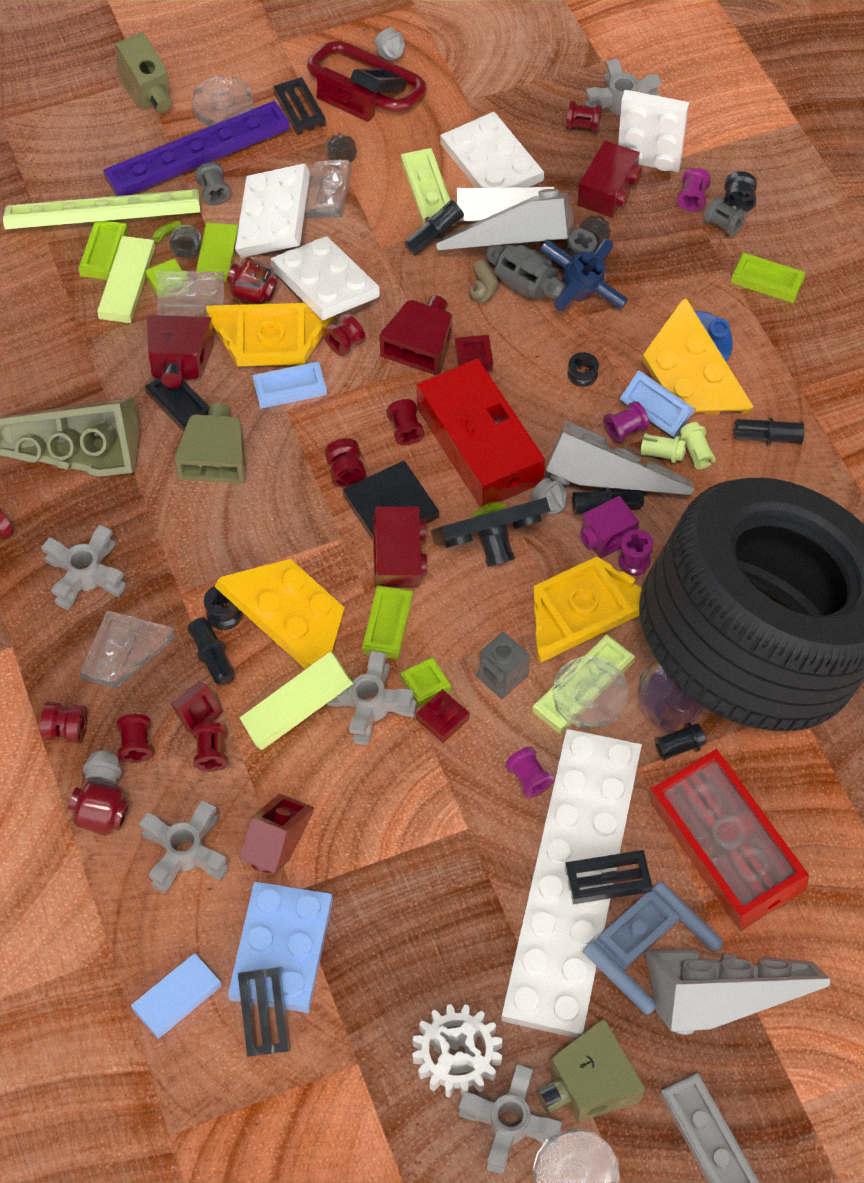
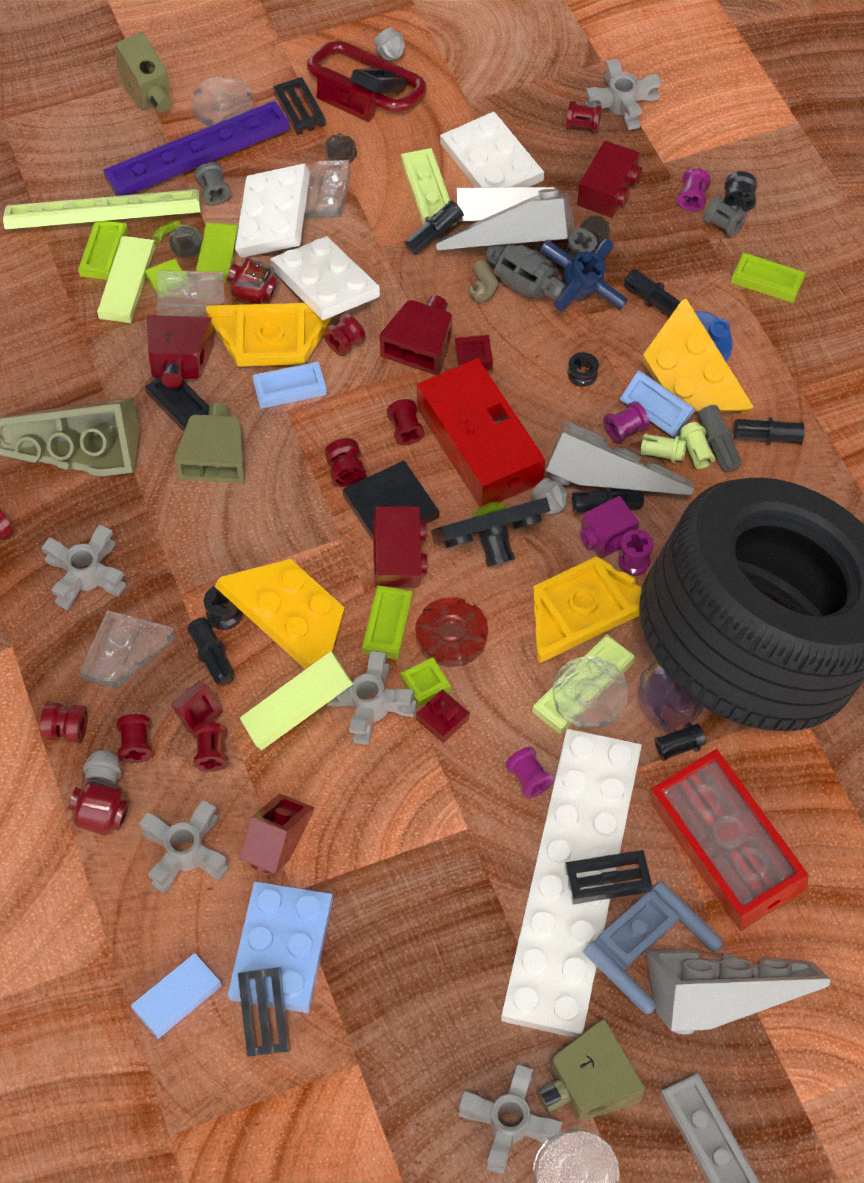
white gear [412,1004,502,1098] -> none
dark grey window [476,632,530,699] -> none
white plate [618,90,689,172] -> none
none -> clear red tile [415,597,488,667]
none -> black axle [624,269,681,316]
none -> dark grey axle [698,405,742,472]

